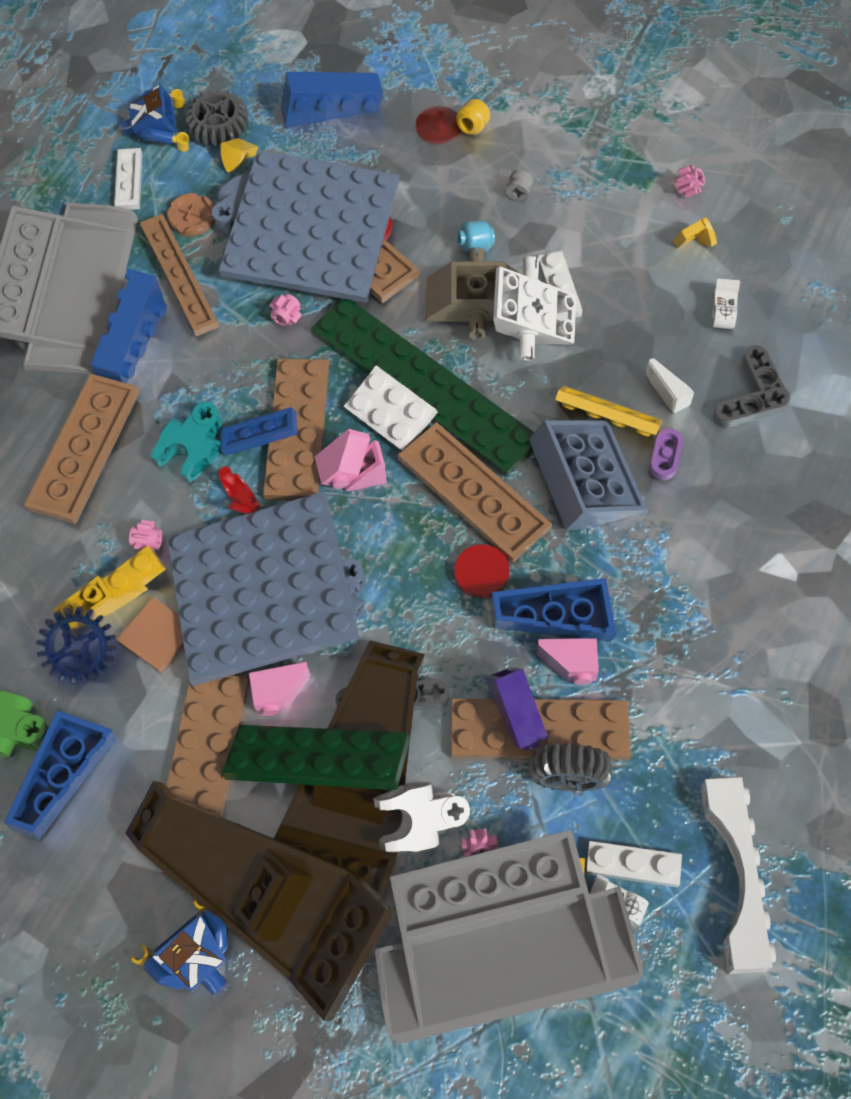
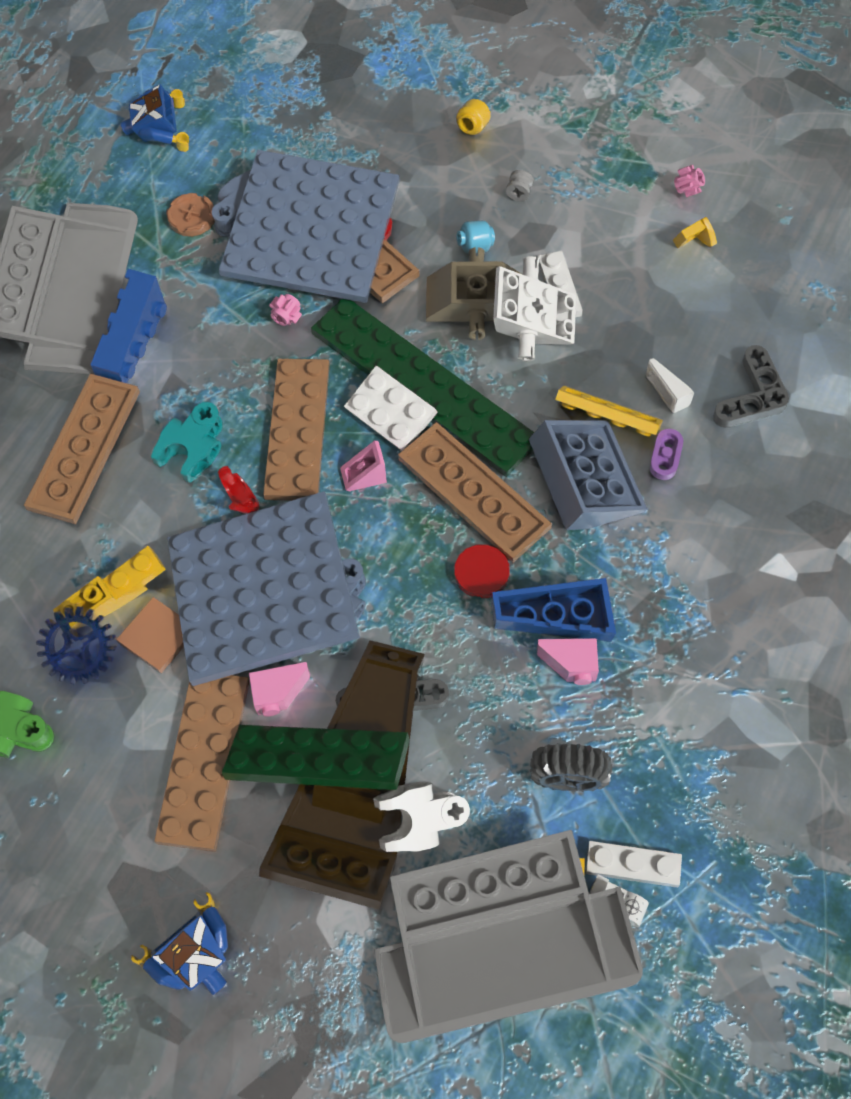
blue wedge [4,710,117,840] -> none
white tile [114,148,142,210] -> none
dark brown wing [125,781,395,1021] -> none
bright pink gear [129,520,162,553] -> none
medium nougat plate [140,214,219,336] -> none
dark grey gear [185,89,249,148] -> none
yellow tile [221,138,258,173] -> none
blue plate [221,407,298,456] -> none
blue wedge [281,72,383,128] -> none
bright pink slope [315,429,370,489] -> none
clear red dish [416,106,461,144] -> none
medium nougat plate [451,698,631,761] -> none
bright pink gear [461,828,499,858] -> none
dark purple slope [485,667,548,751] -> none
white arch [701,777,776,974] -> none
white leg [711,278,740,329] -> none

